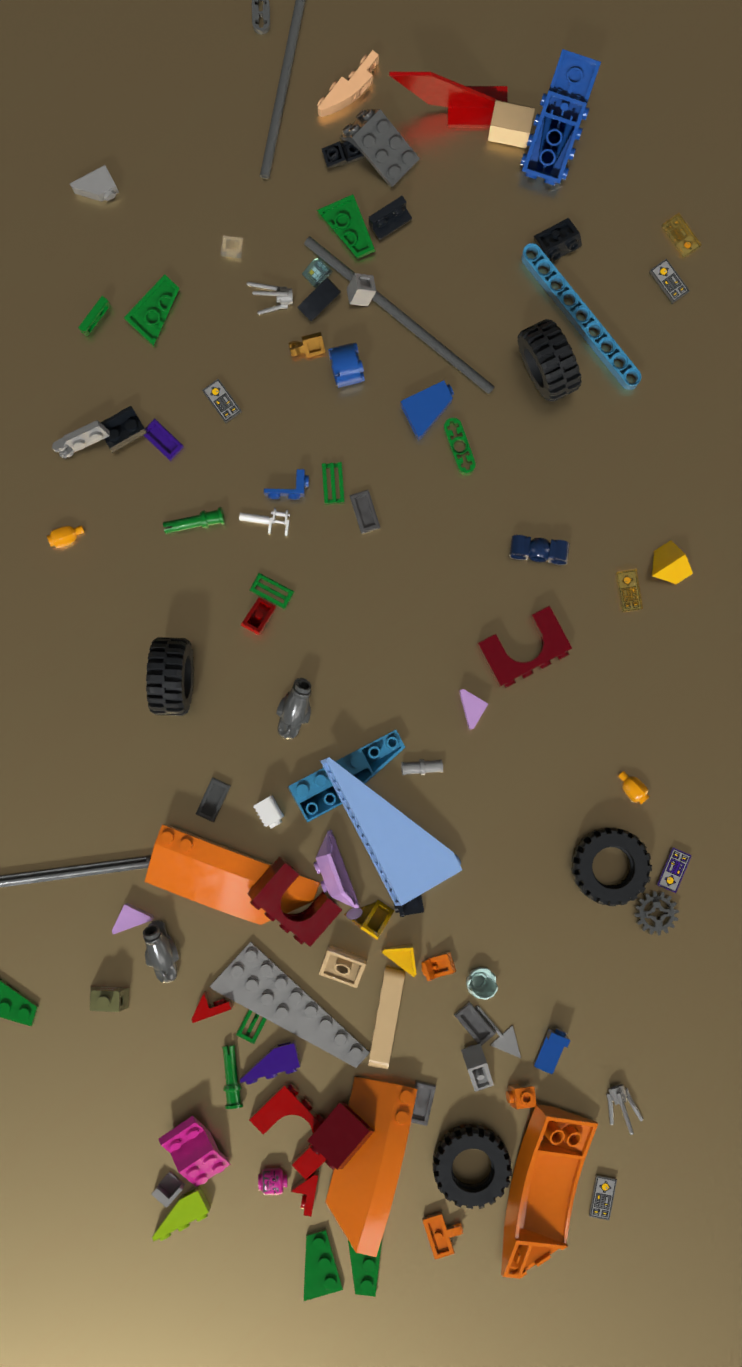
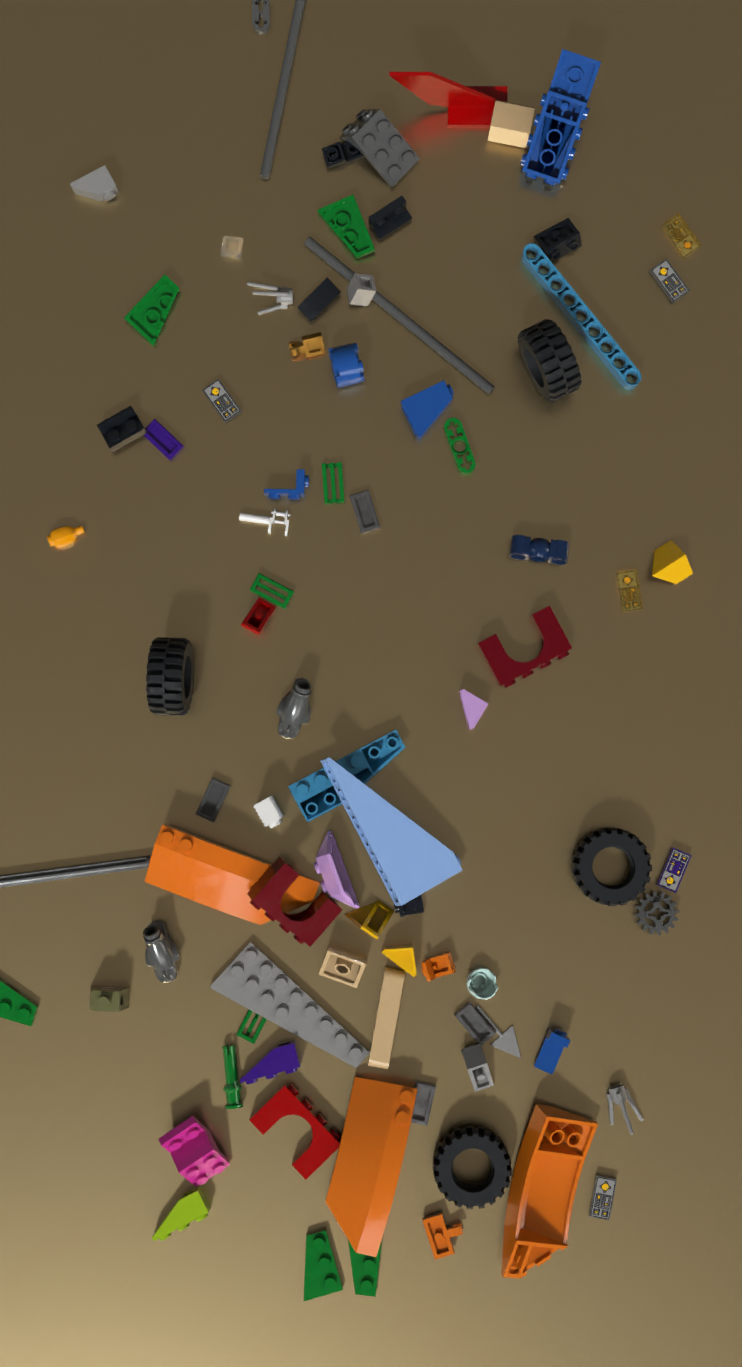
light grey hinge [52,420,110,458] -> none
green tile [78,296,110,336] -> none
lavender slope [112,903,154,934] -> none
light grey panel [151,1172,185,1208] -> none
green pin [163,507,225,534] -> none
red slope [191,991,233,1023] -> none
dark pink head [258,1168,288,1195] -> none
red slope [291,1170,319,1217] -> none
clear light blue slope [302,258,333,288] -> none
dark red brick [307,1102,374,1170] -> none
light nougat slope [317,50,379,117] -> none
sticker [346,908,363,920] -> none
light grey pin [401,759,443,775] -> none
orange bracket [506,1084,536,1109] -> none
light orange plant [618,771,650,804] -> none

